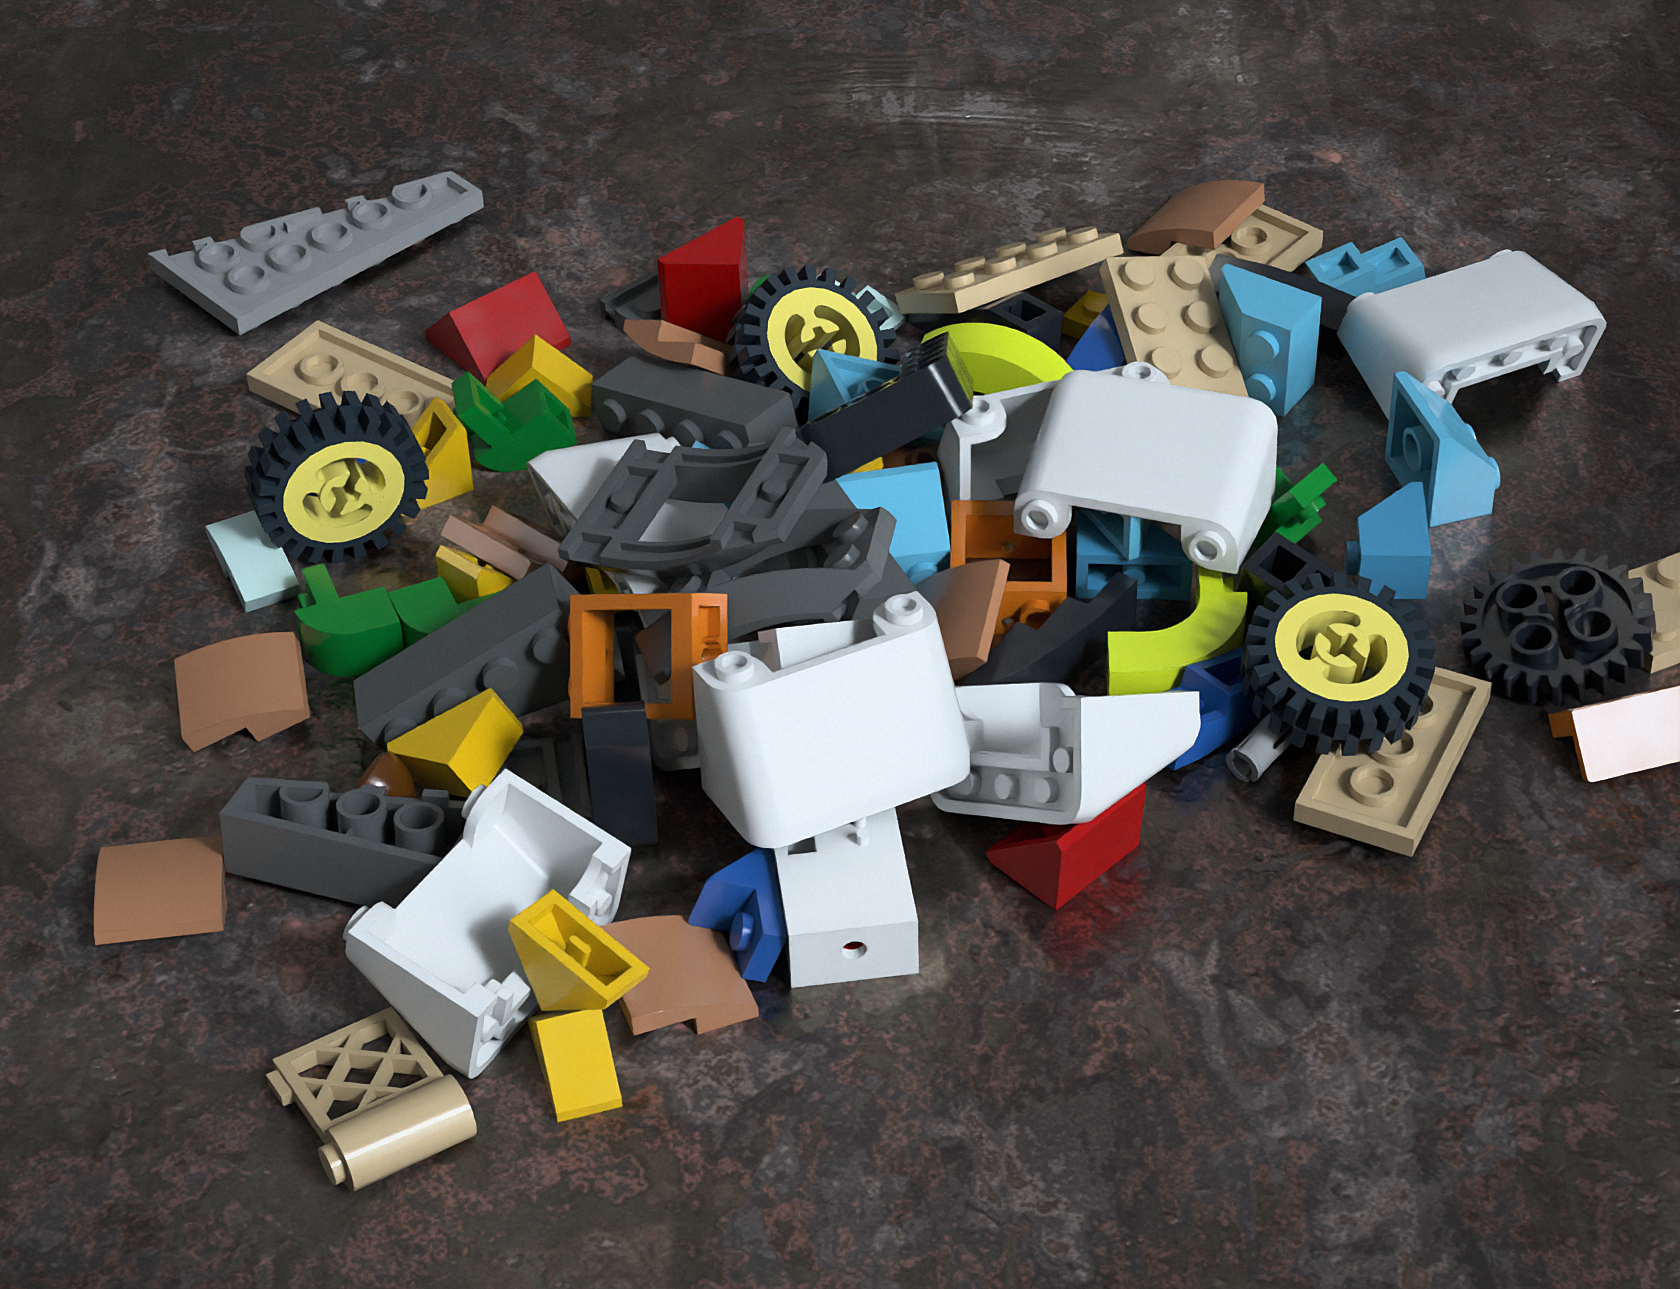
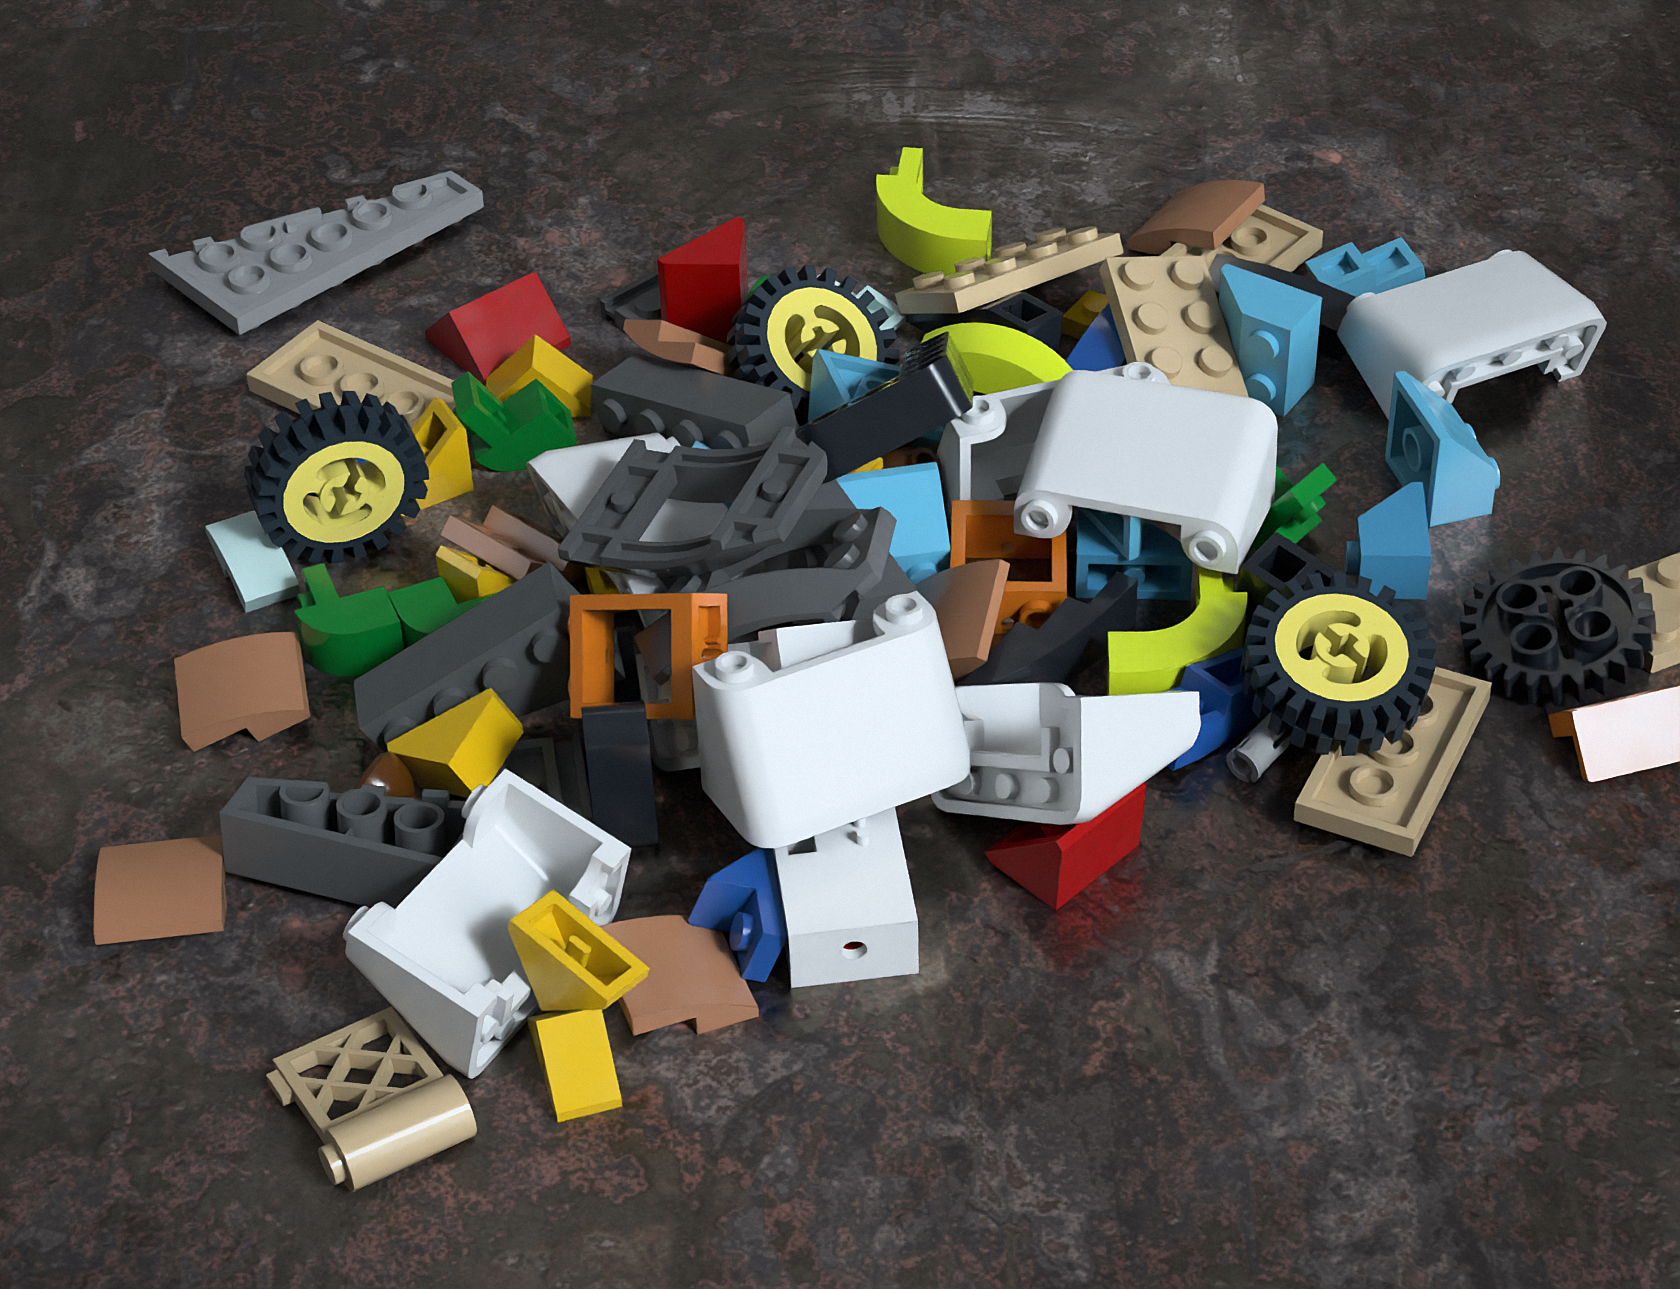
none -> neon yellow arch [876,147,992,276]

